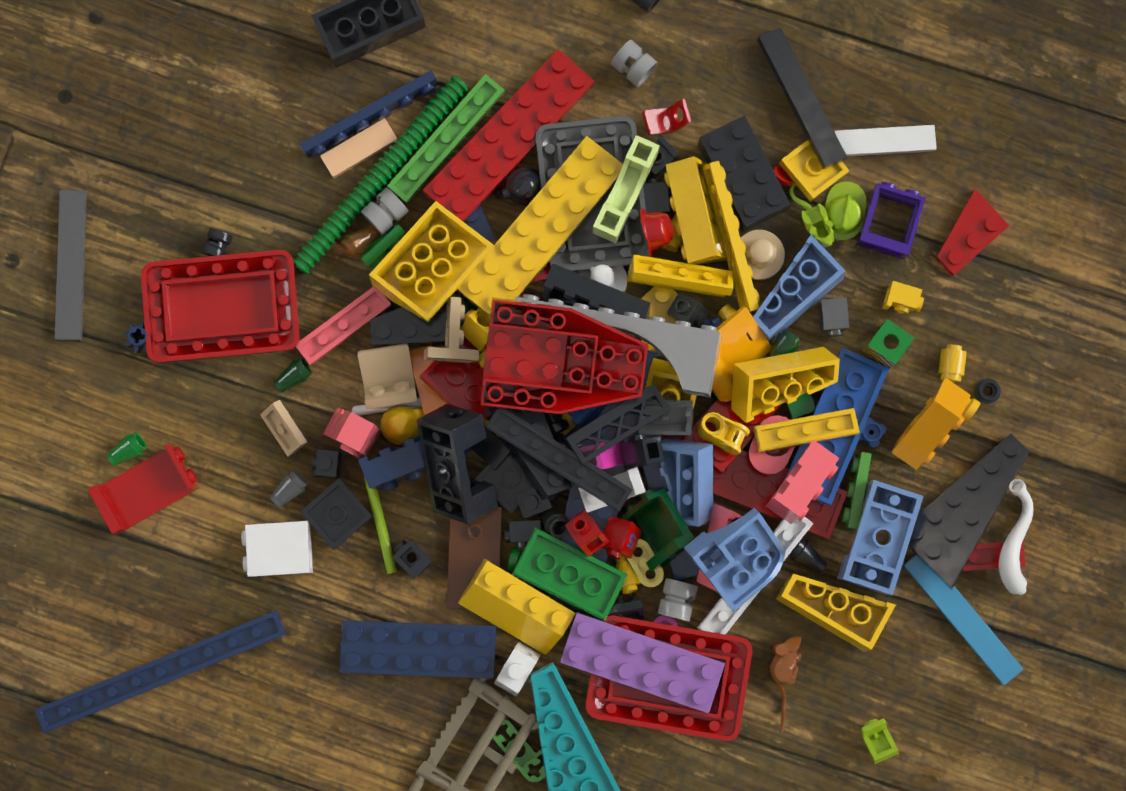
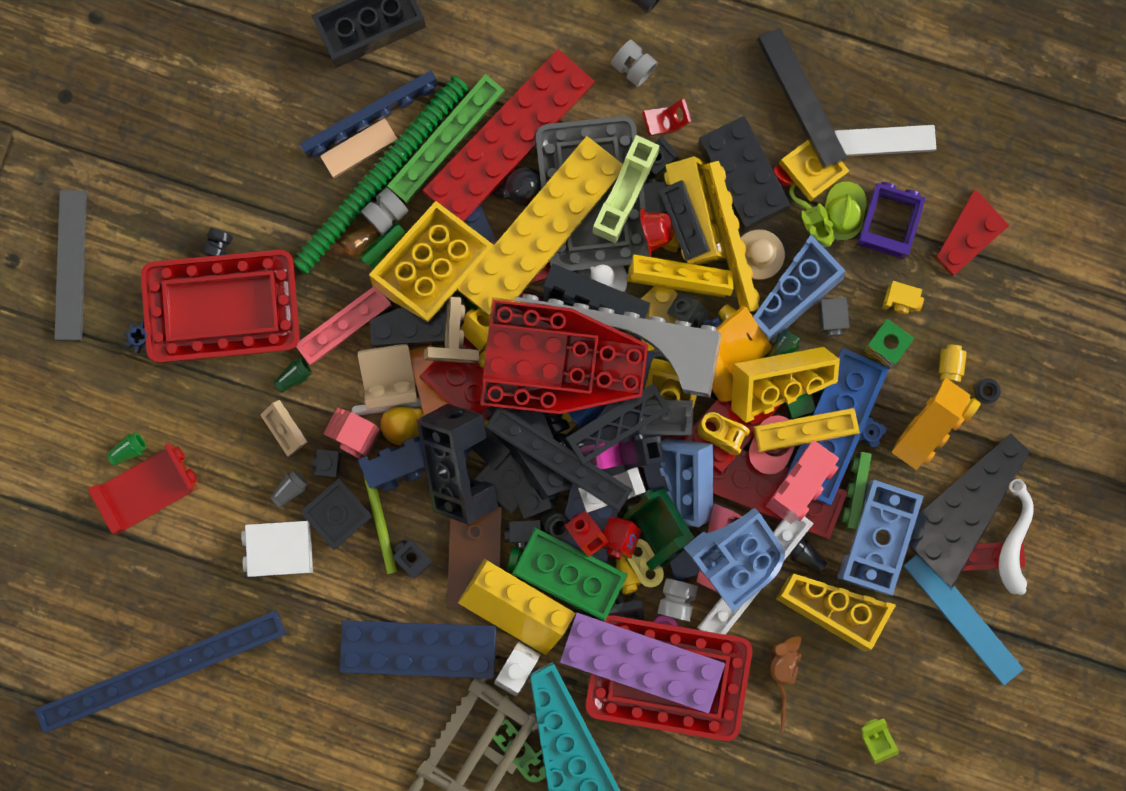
none -> black tile [659,180,711,261]

